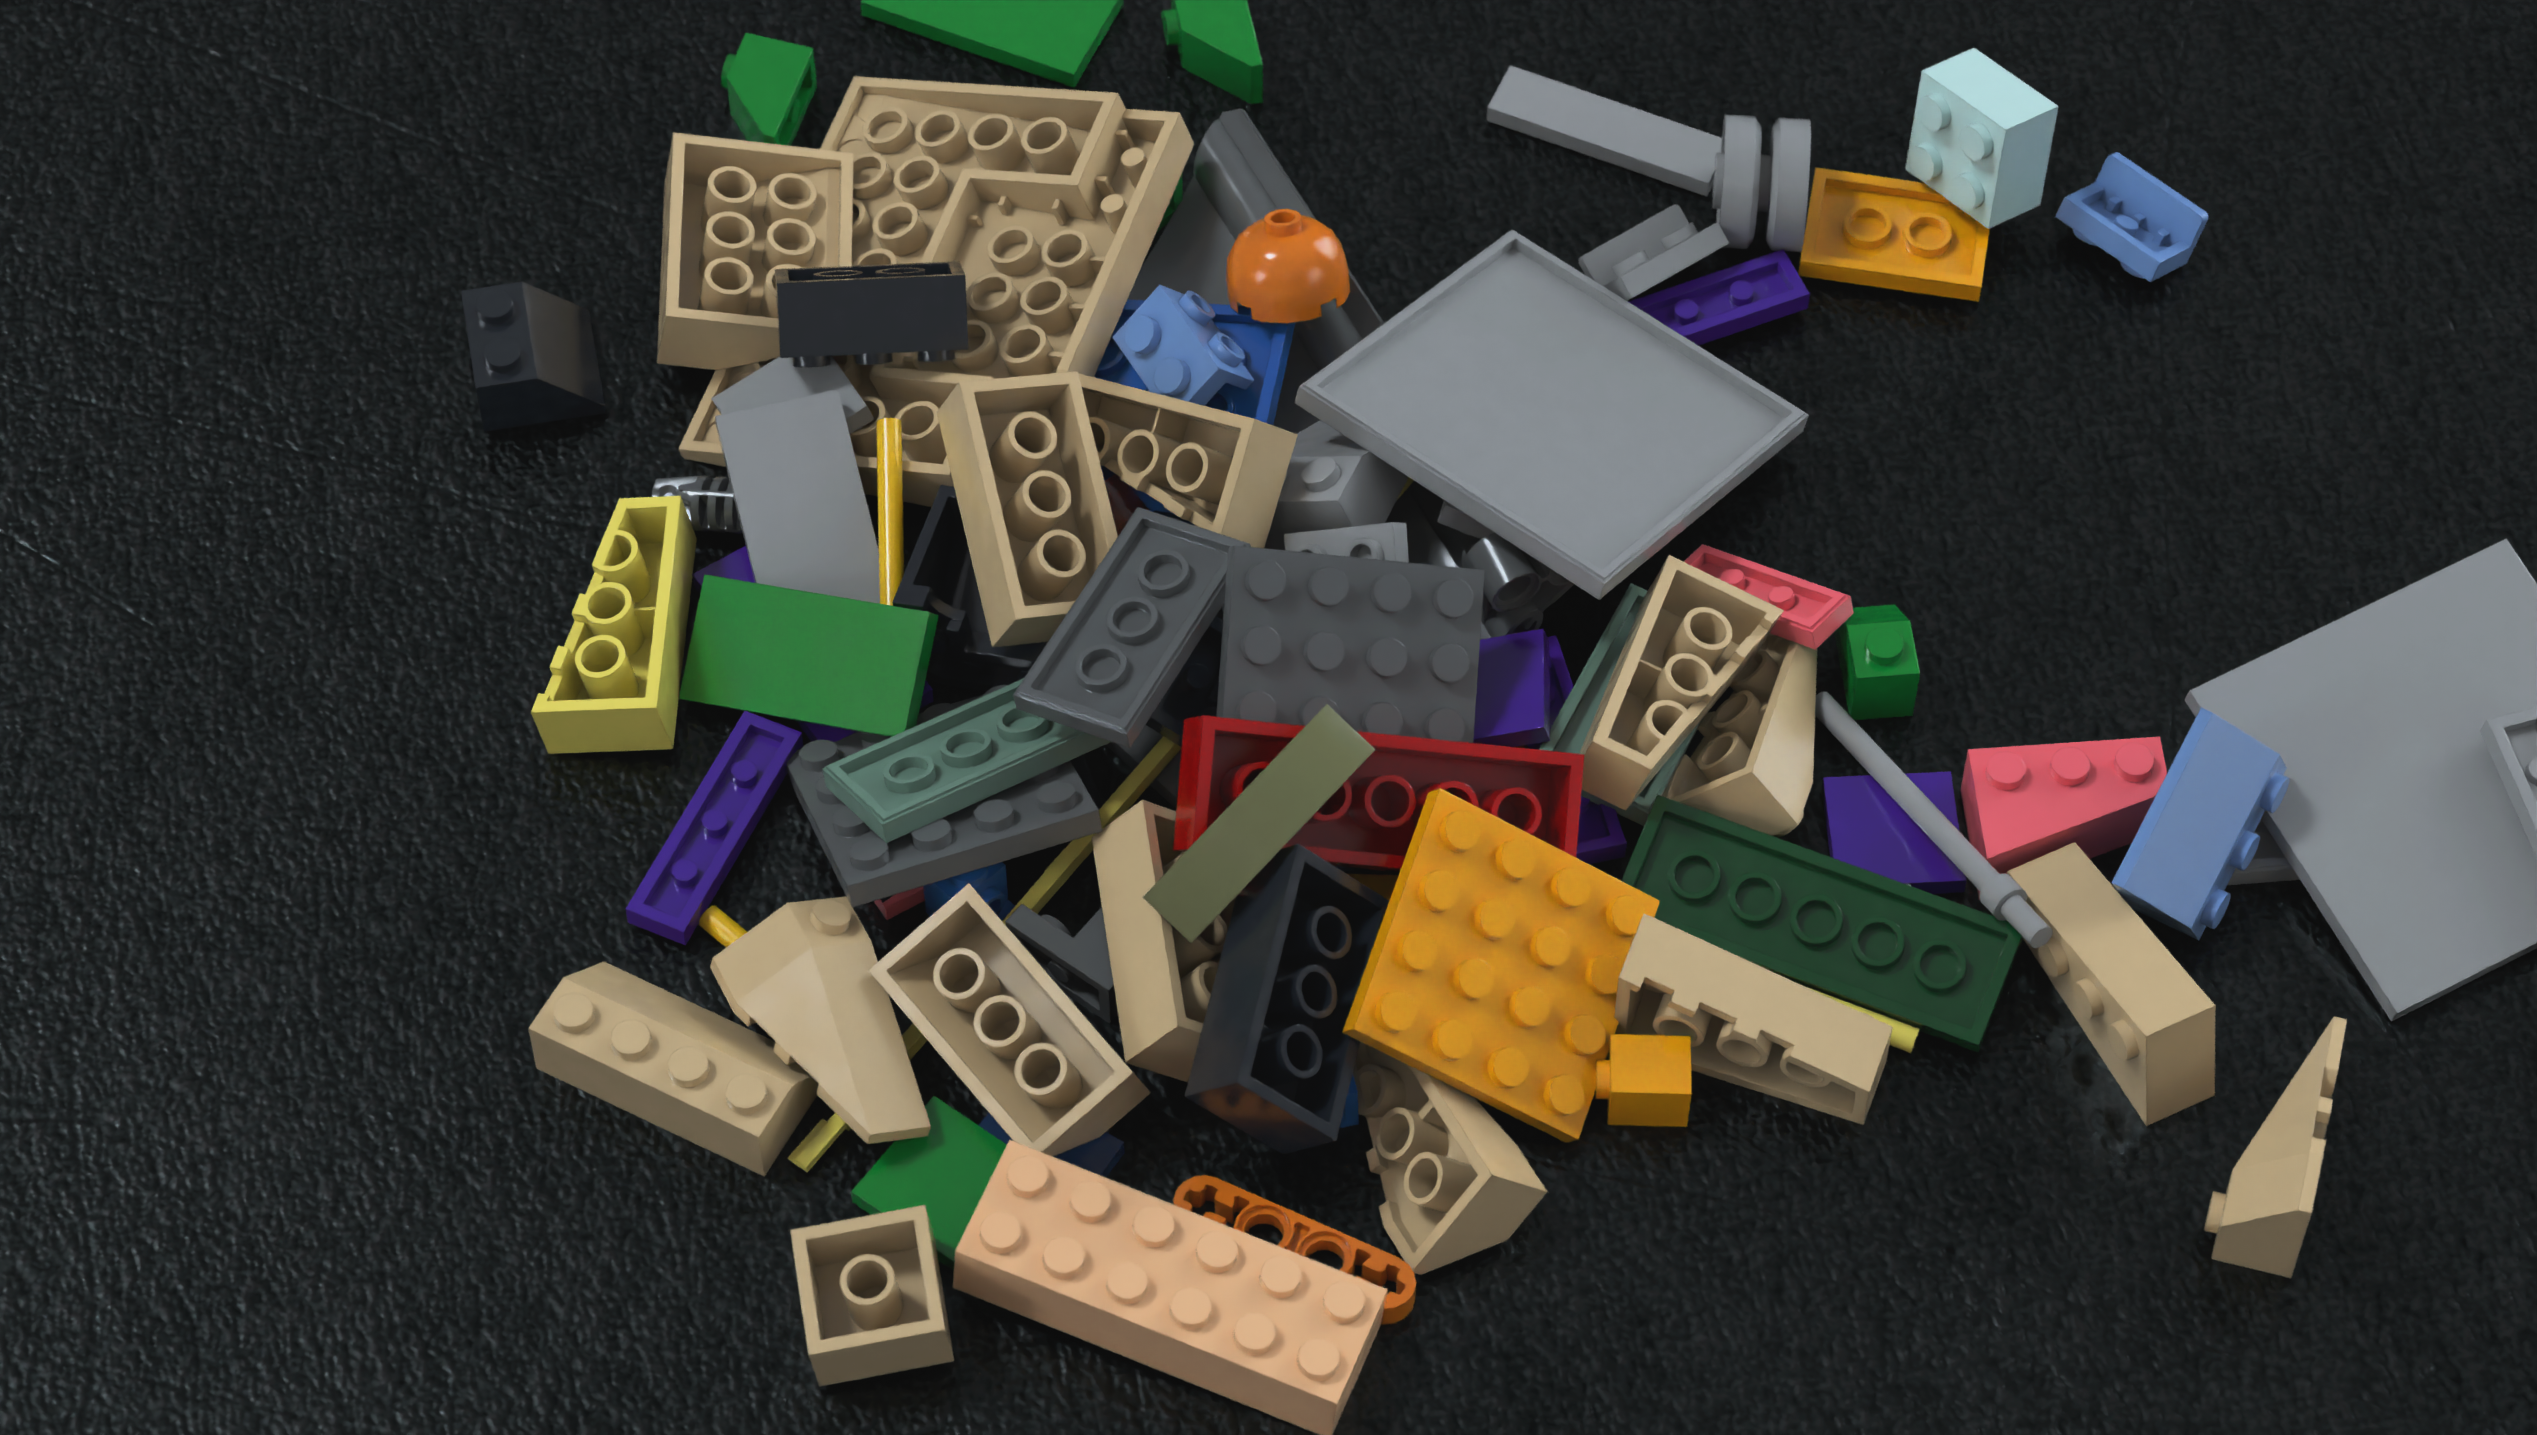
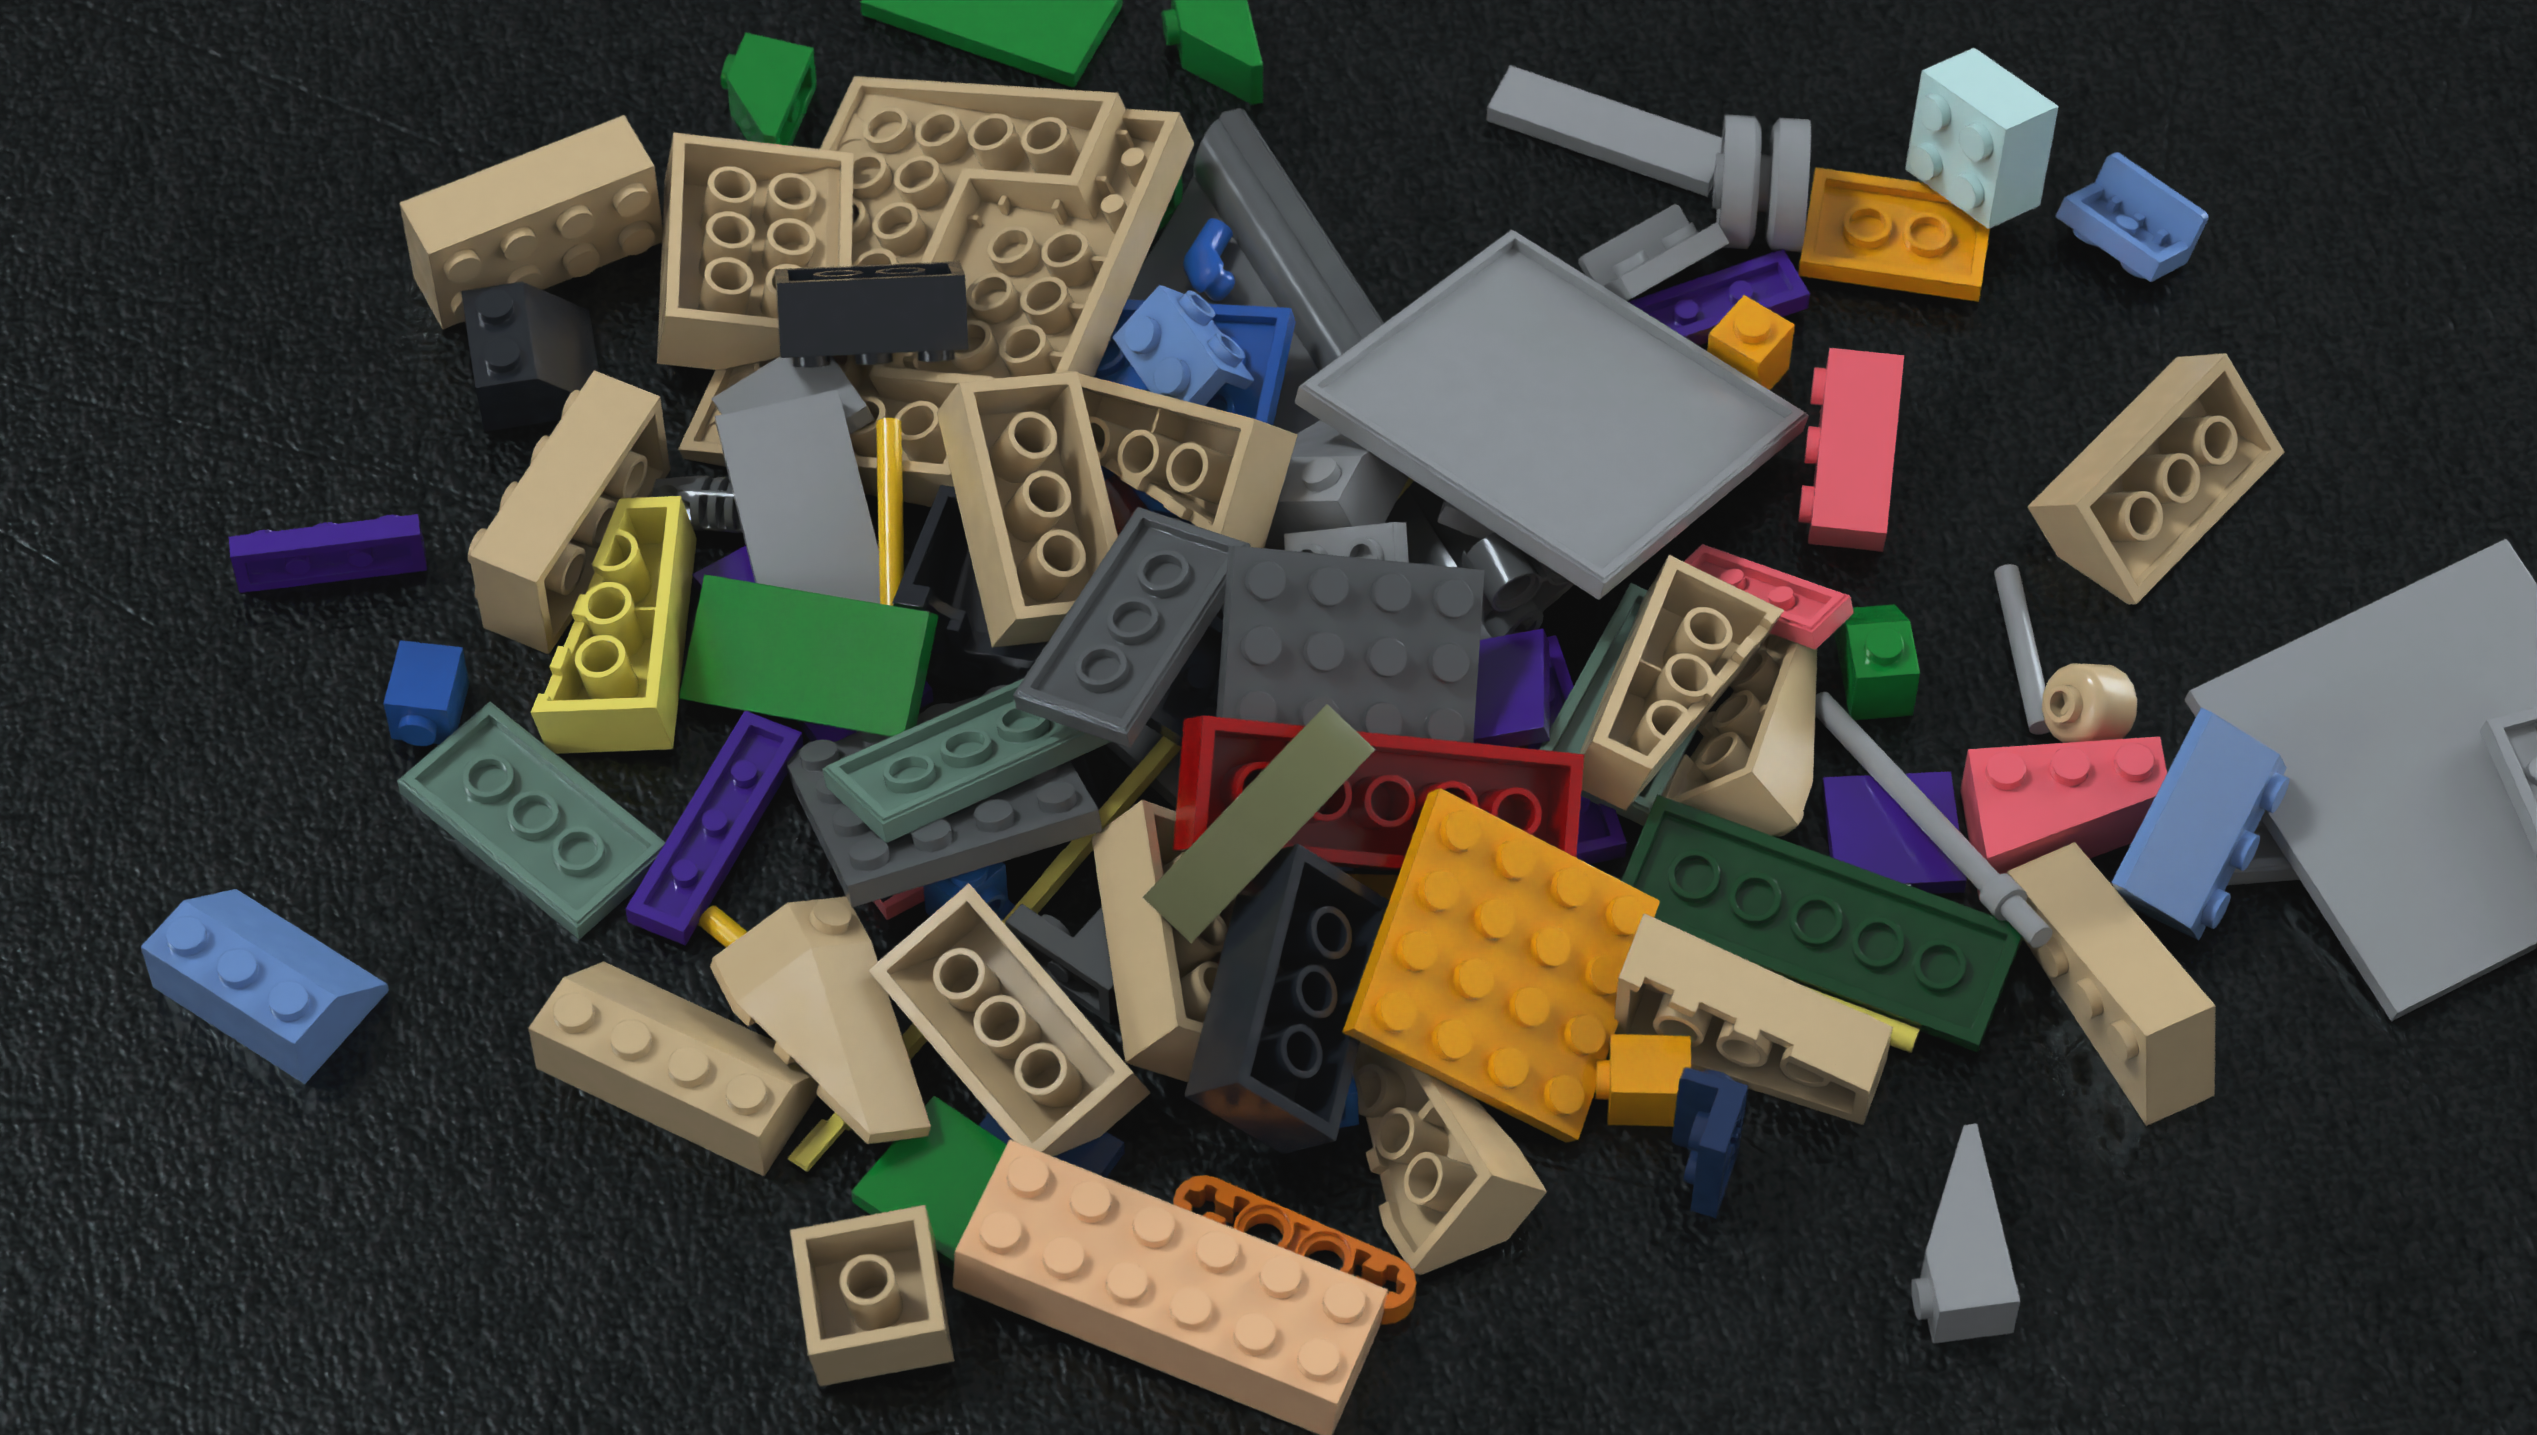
orange cylinder [1226,209,1350,323] -> none
tan wedge [2204,1017,2347,1278] -> none
none -> medium blue slope [141,889,389,1084]
none -> dark purple plate [229,514,427,593]
none -> blue brick [383,640,470,746]
none -> sand green tile [397,702,665,940]
none -> tan brick [400,115,663,329]
none -> tan brick [468,370,670,654]
none -> blue arm [1183,218,1235,301]
none -> dark blue bracket [1672,1067,1748,1218]
none -> light orange brick [1707,295,1795,390]
none -> coral wedge [1798,348,1904,552]
none -> light grey slope [1911,1124,2020,1343]
none -> light grey bar [1994,564,2050,735]
none -> tan slope [2027,353,2284,604]
none -> tan head [2042,663,2137,743]

